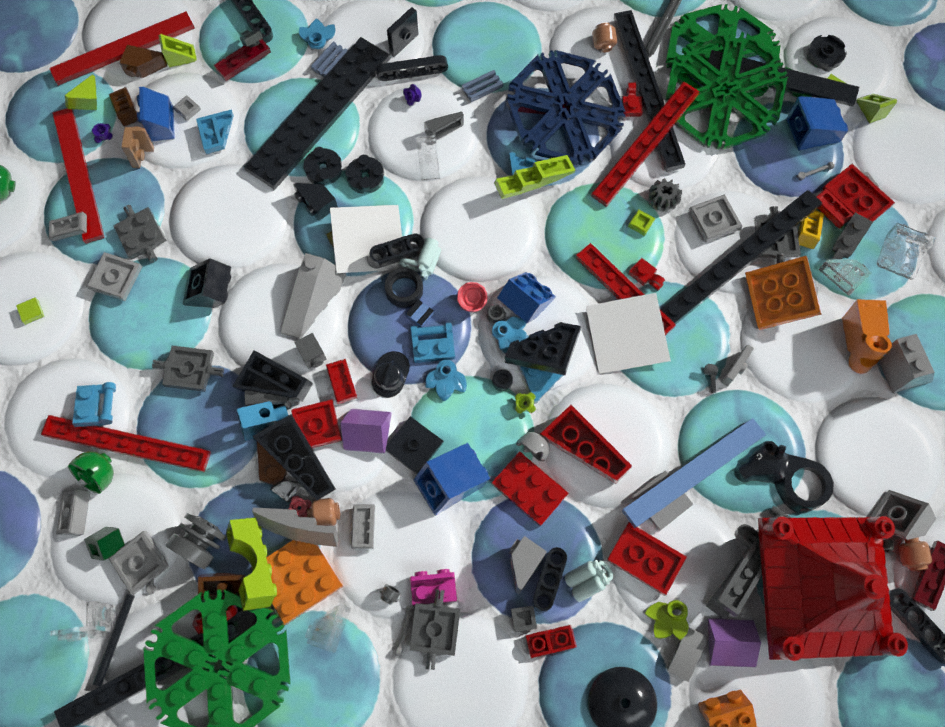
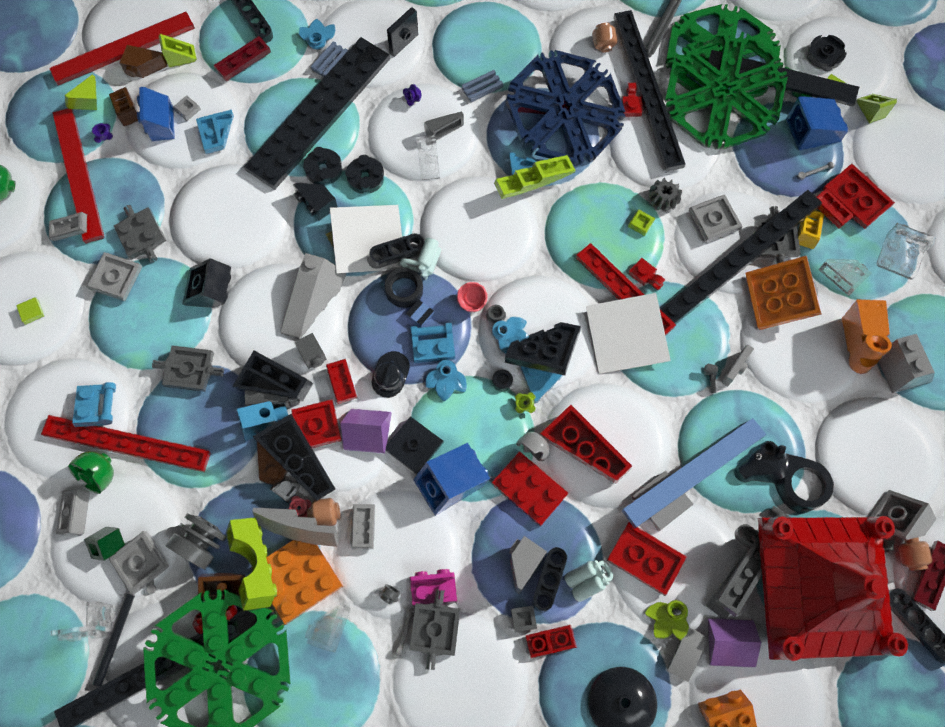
medium nougat bracket [121,126,154,168] -> none
pearl dark grey plate [240,30,263,48] -> none
black beam [376,55,448,81] -> none
blue slope [497,272,556,323] -> none
red tile [591,82,699,207] -> none
dark grey hinge [830,212,873,266] -> none

